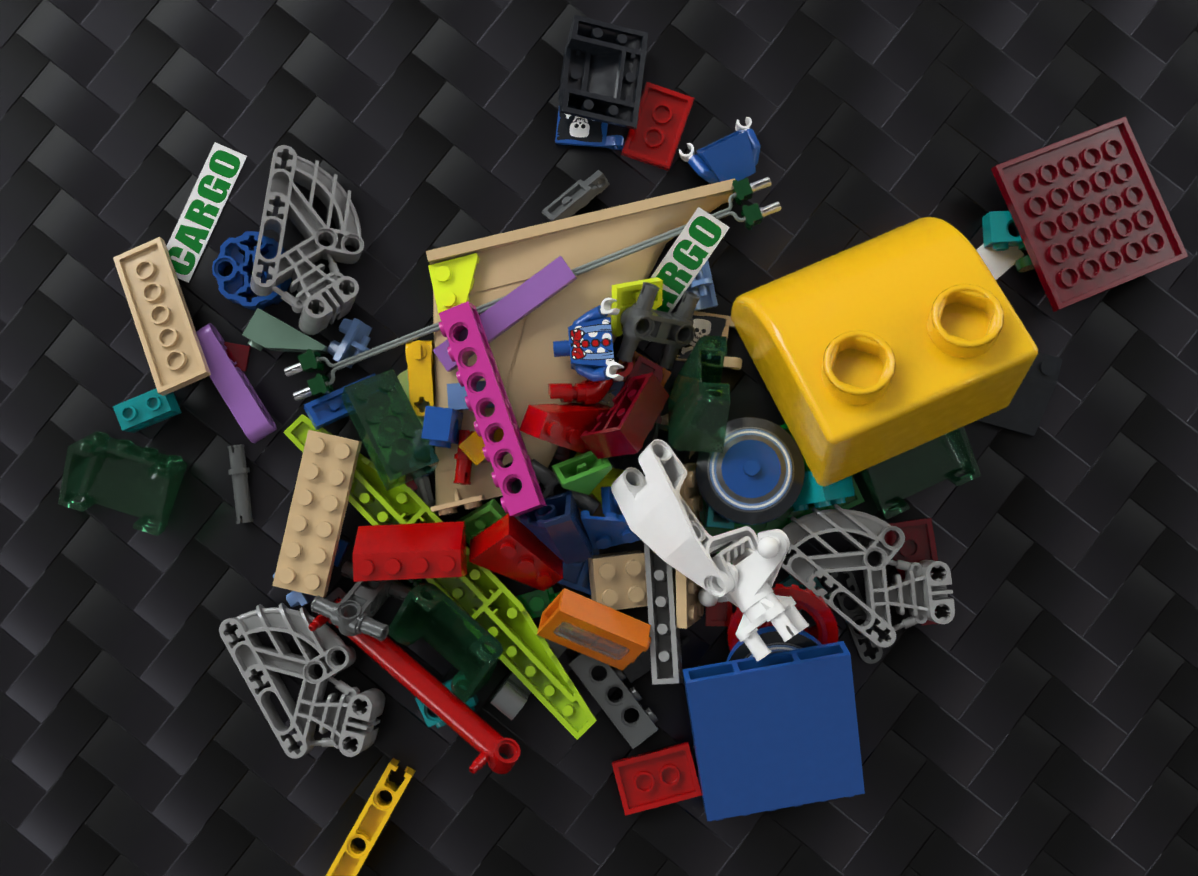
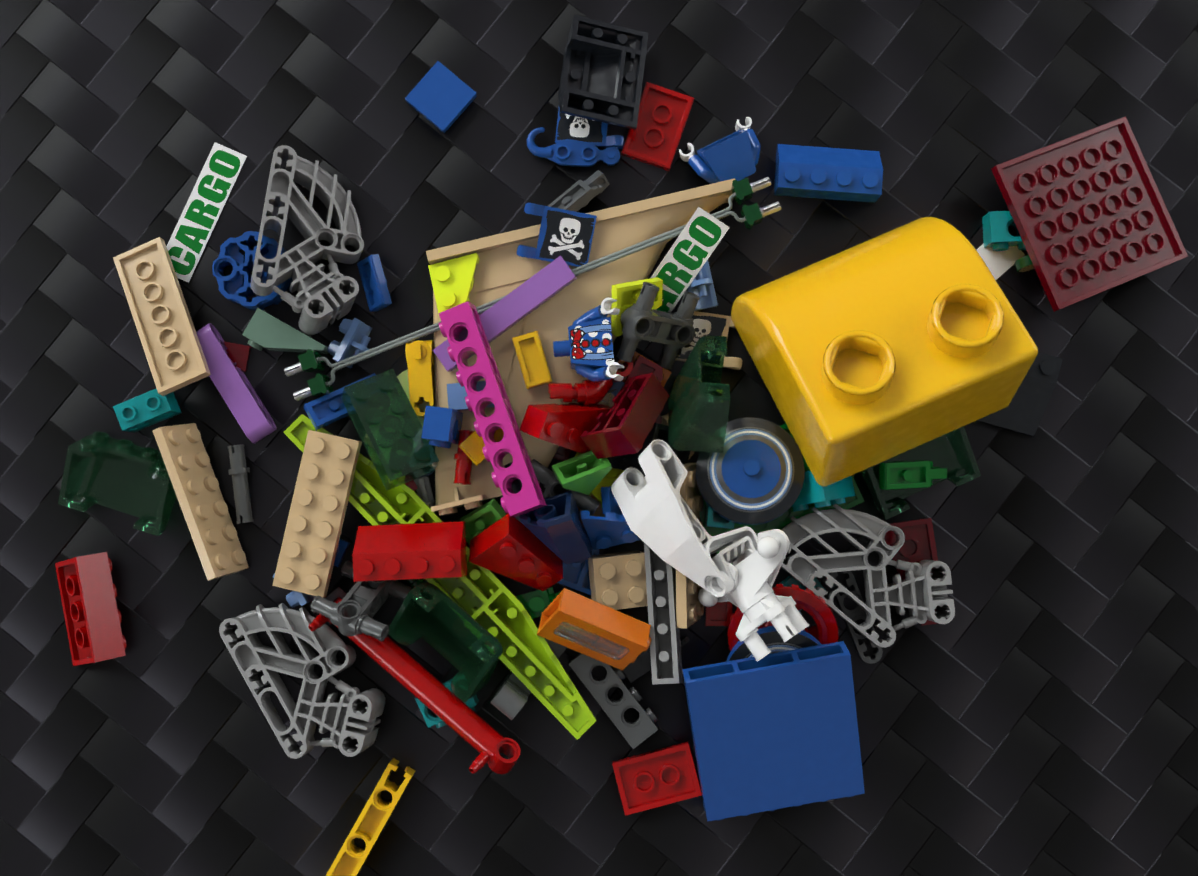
none -> red slope [55,552,127,666]
none -> tan plate [153,423,249,581]
none -> blue plate [357,254,392,312]
none -> blue tile [405,61,477,133]
none -> yellow tile [512,331,553,389]
none -> flag [517,202,597,267]
none -> blue piece [527,127,620,167]
none -> blue slope [774,144,883,203]
none -> green hinge [879,460,947,490]

